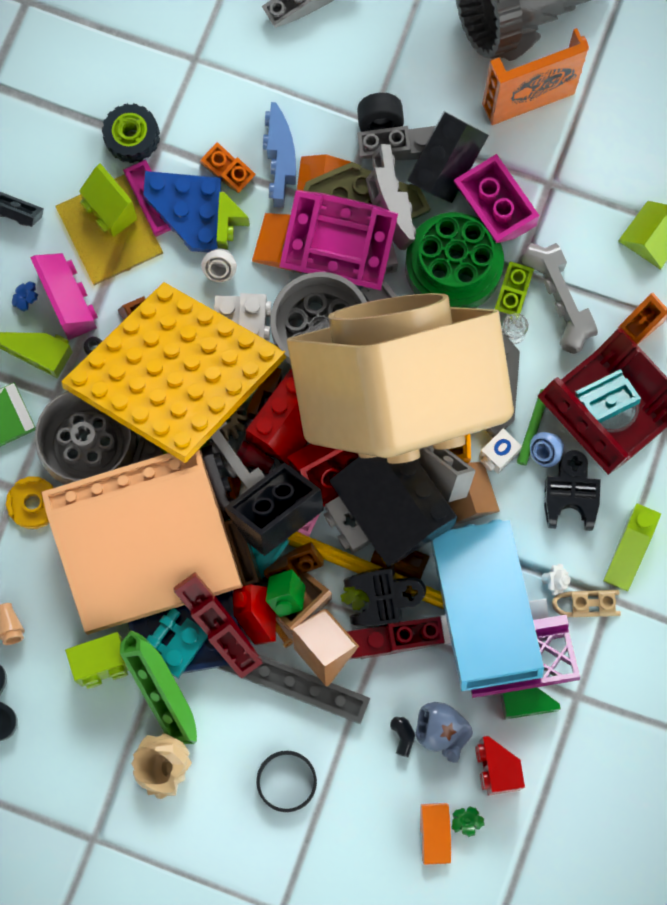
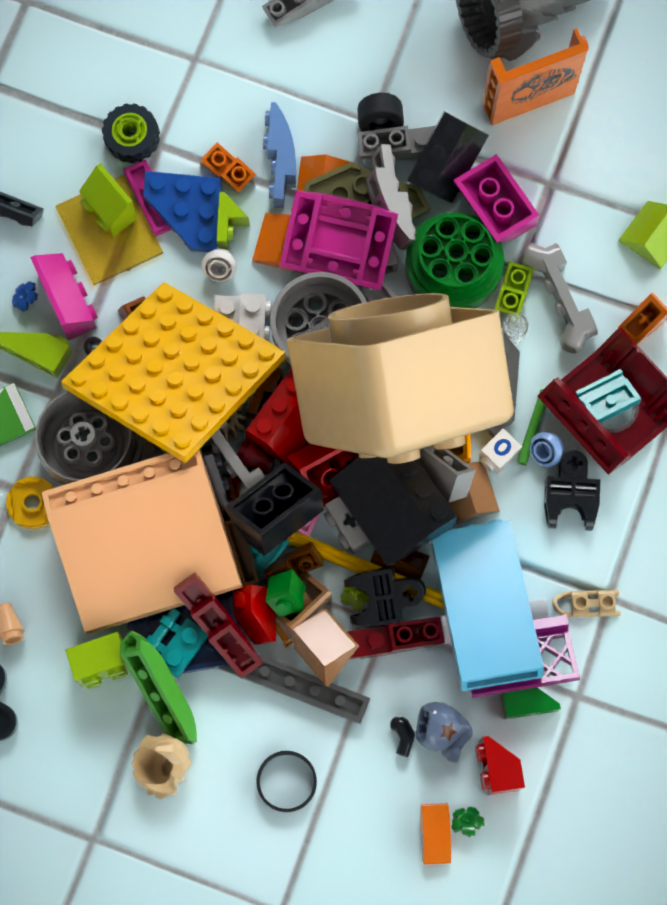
white plant [542,564,570,595] -> none
lime slope [603,503,662,592] -> none

